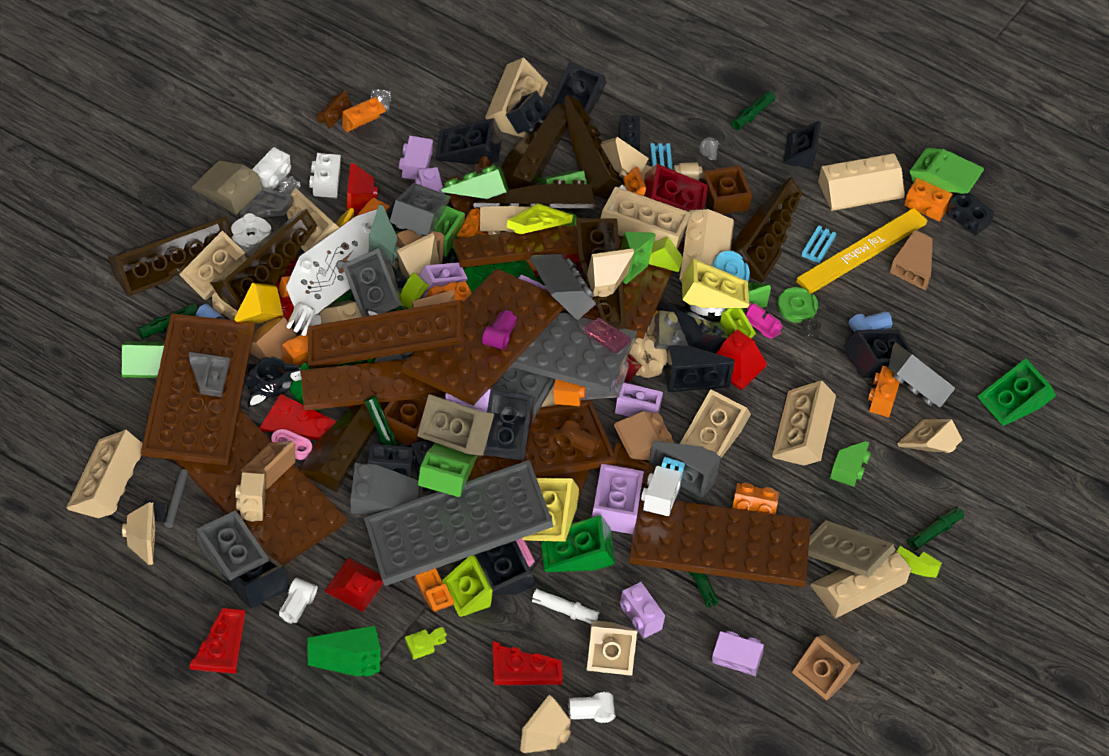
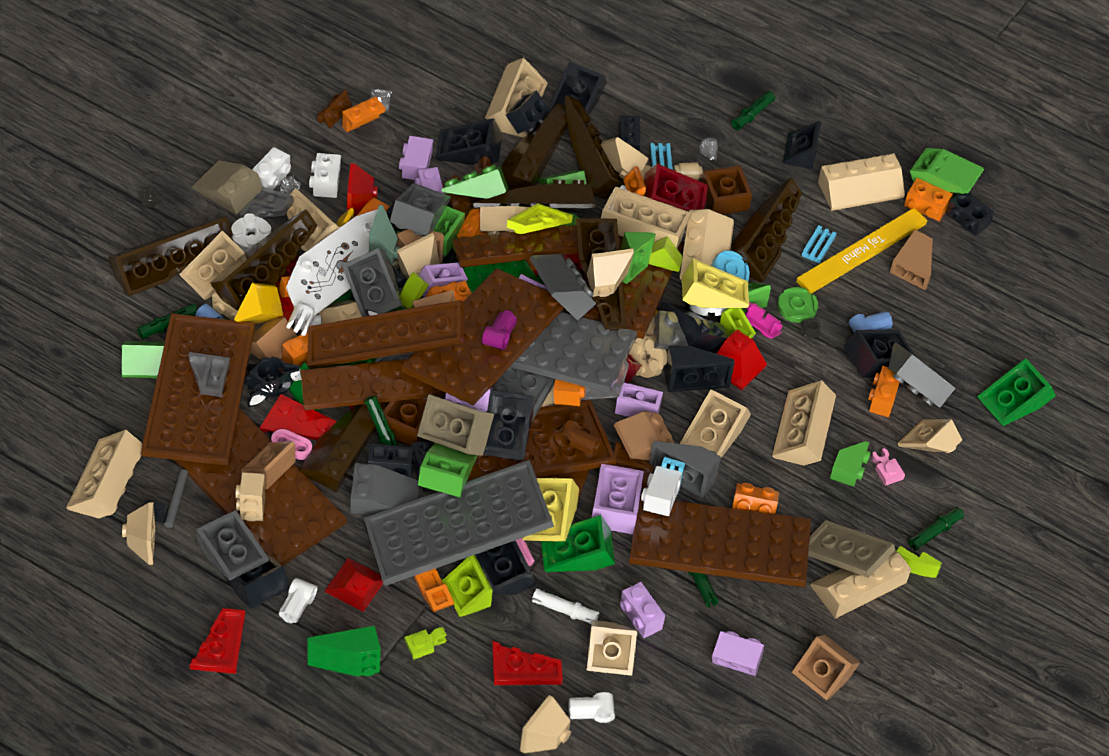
clear pink plate [584,317,630,354] -> none
none -> bright pink plate [871,448,905,486]

